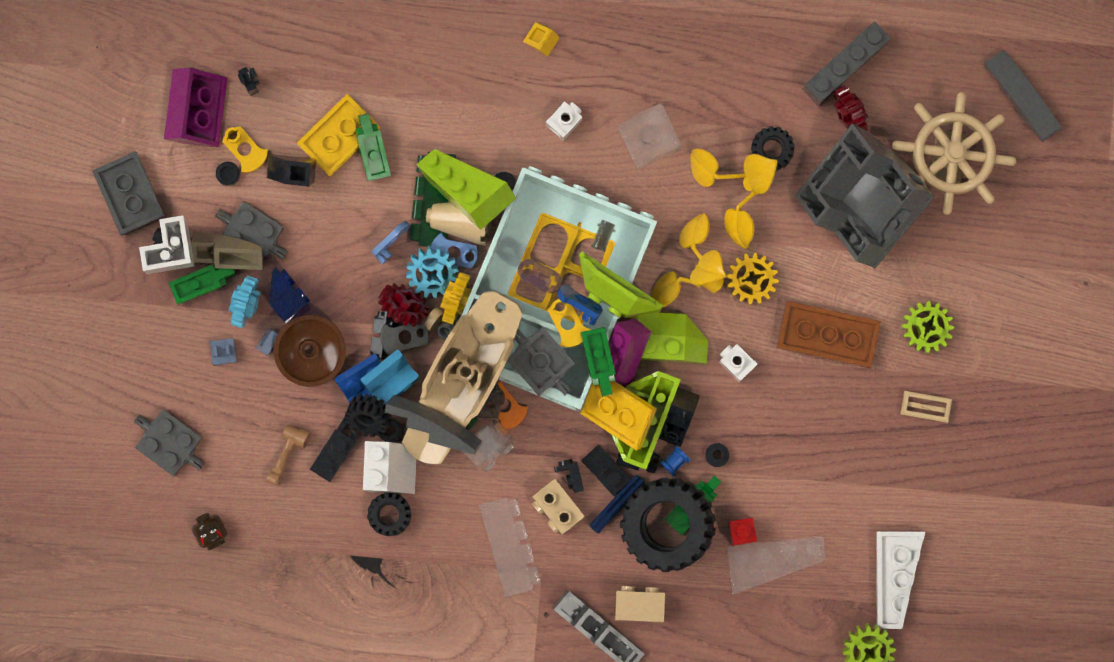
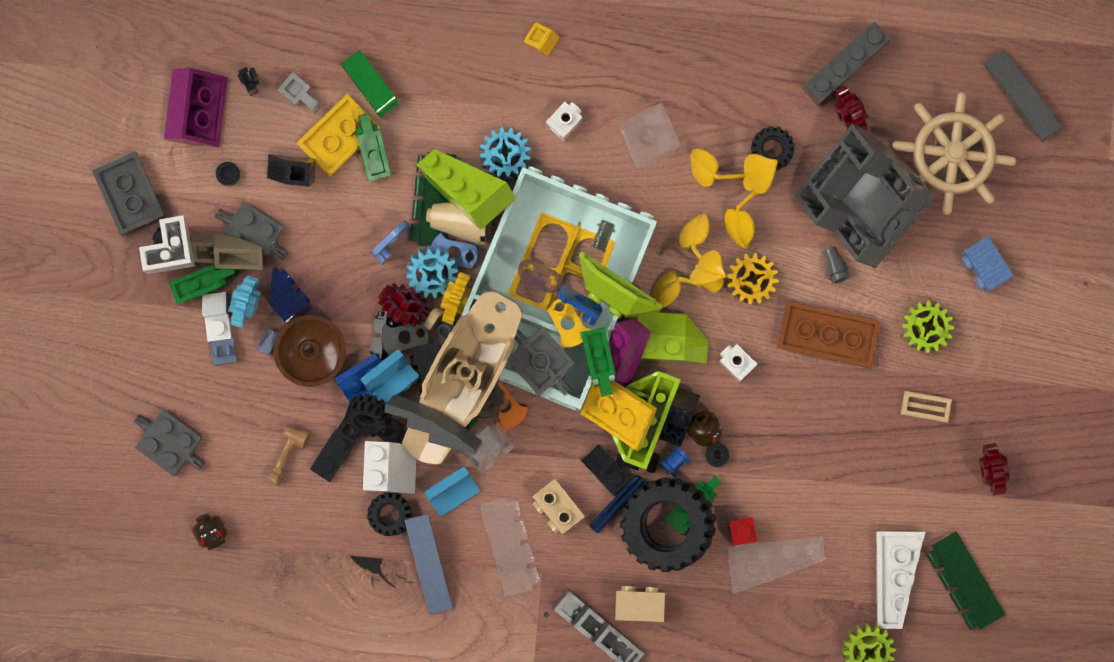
yellow piece [222,126,269,173] -> none
black bracket [554,459,584,493] -> none
none -> white slope [202,292,232,342]
none -> light grey plate [278,72,320,113]
none -> green beam [340,50,400,118]
none -> sand blue slope [405,514,453,614]
none -> black slope [409,341,442,392]
none -> dark azure panel [424,466,480,516]
none -> medium azure gear [479,127,531,180]
none -> dark brown head [689,411,722,447]
none -> dark grey cone [823,247,850,284]
none -> dark green windscreen [926,531,1005,630]
none -> medium blue brick [961,236,1014,293]
none -> dark red gear [979,443,1010,496]

